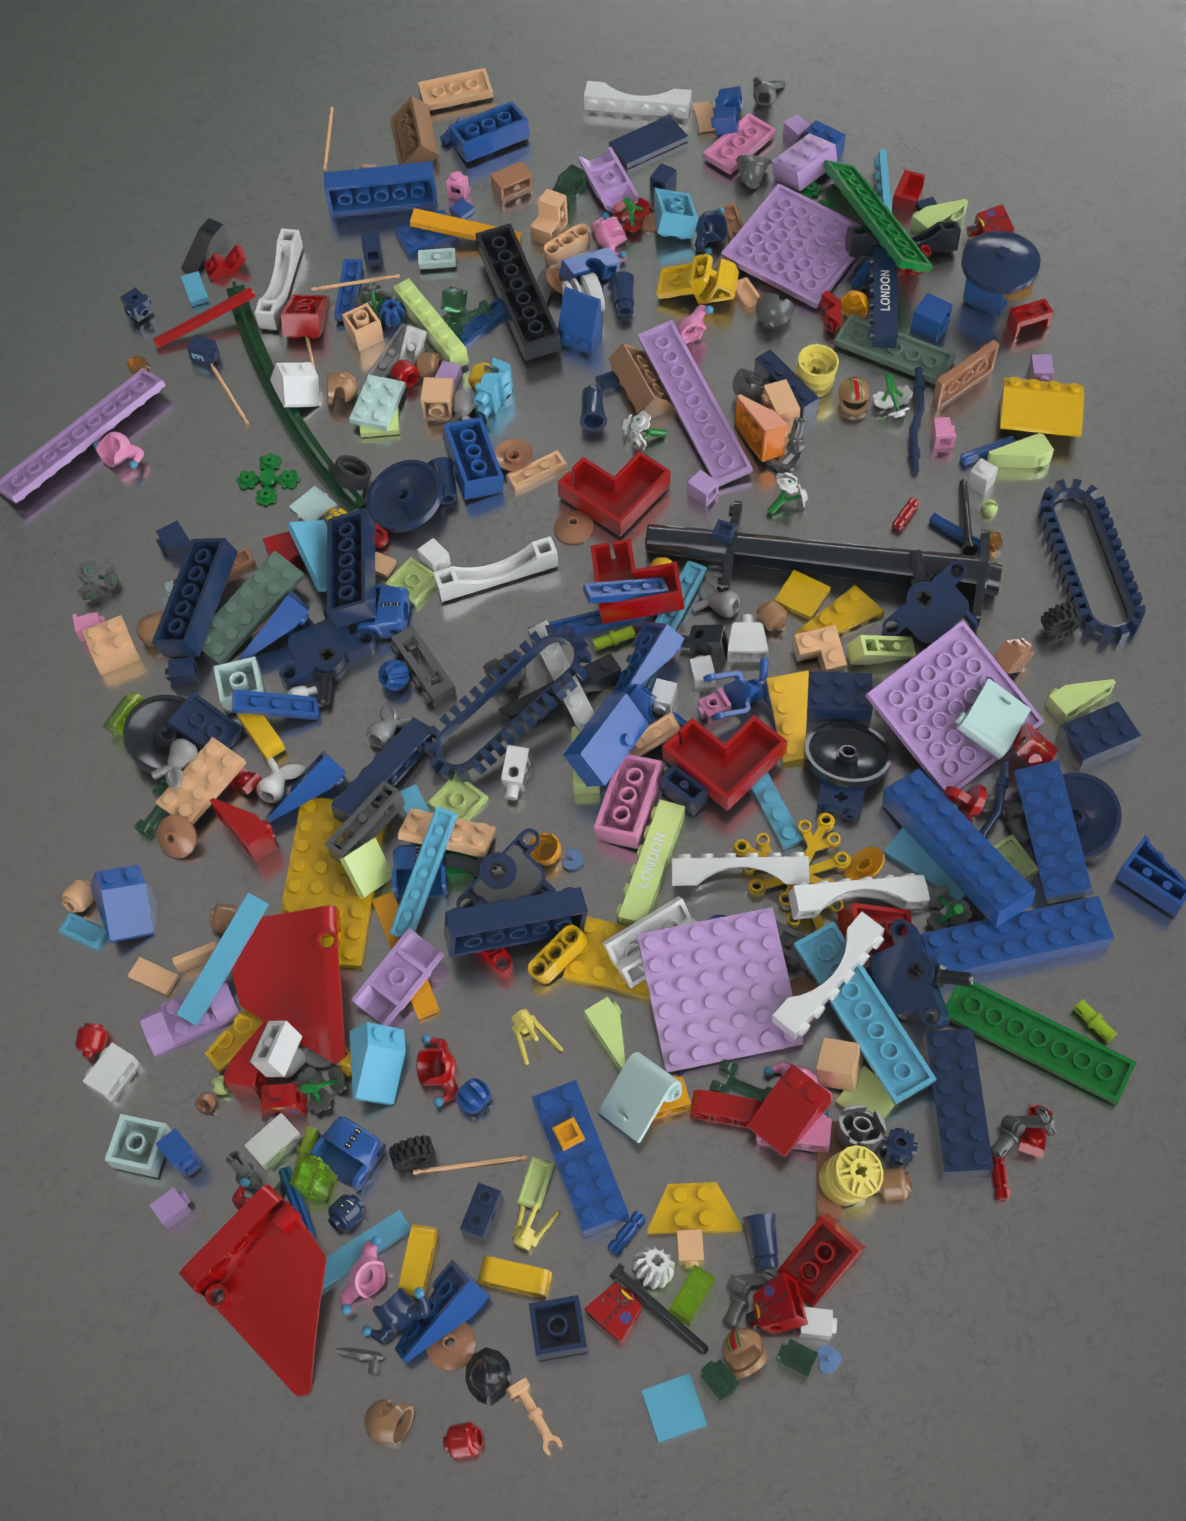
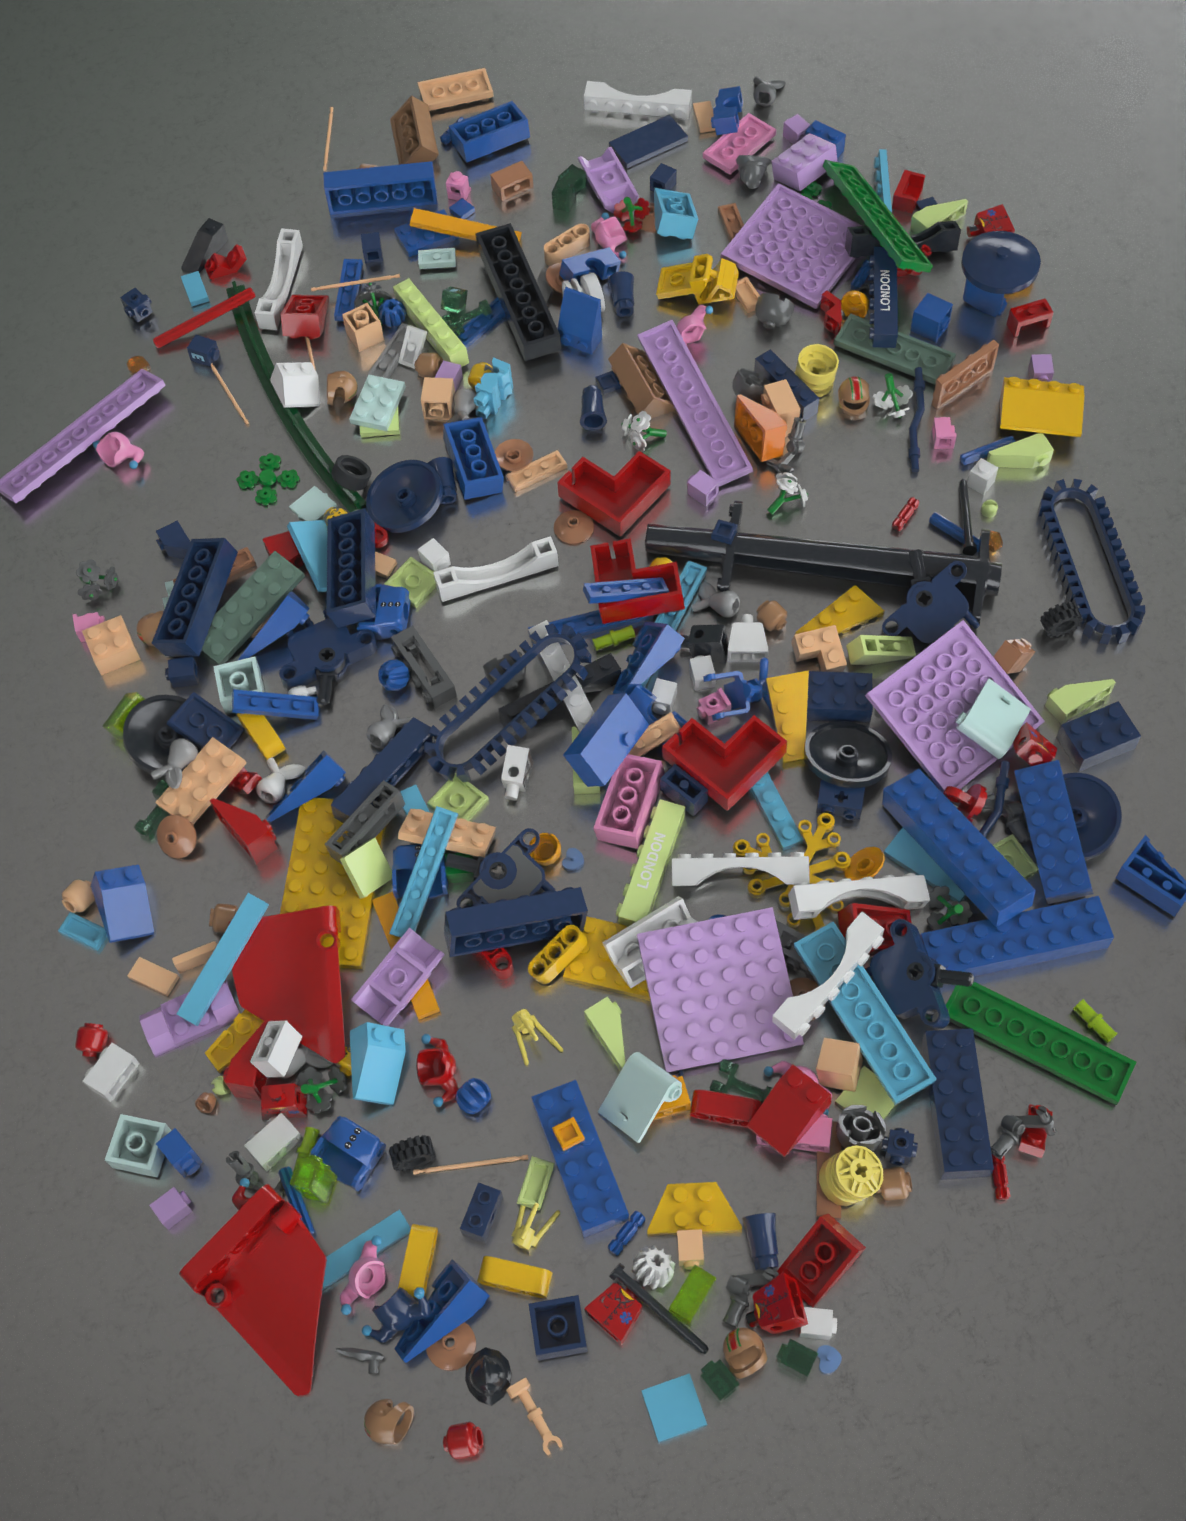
dark blue head [328,1194,365,1231] -> none
red head [391,359,419,388] -> none
light nougat brick [530,189,568,245] -> none
dark blue piece [695,207,727,255] -> none
yellow tile [774,570,831,621] -> none

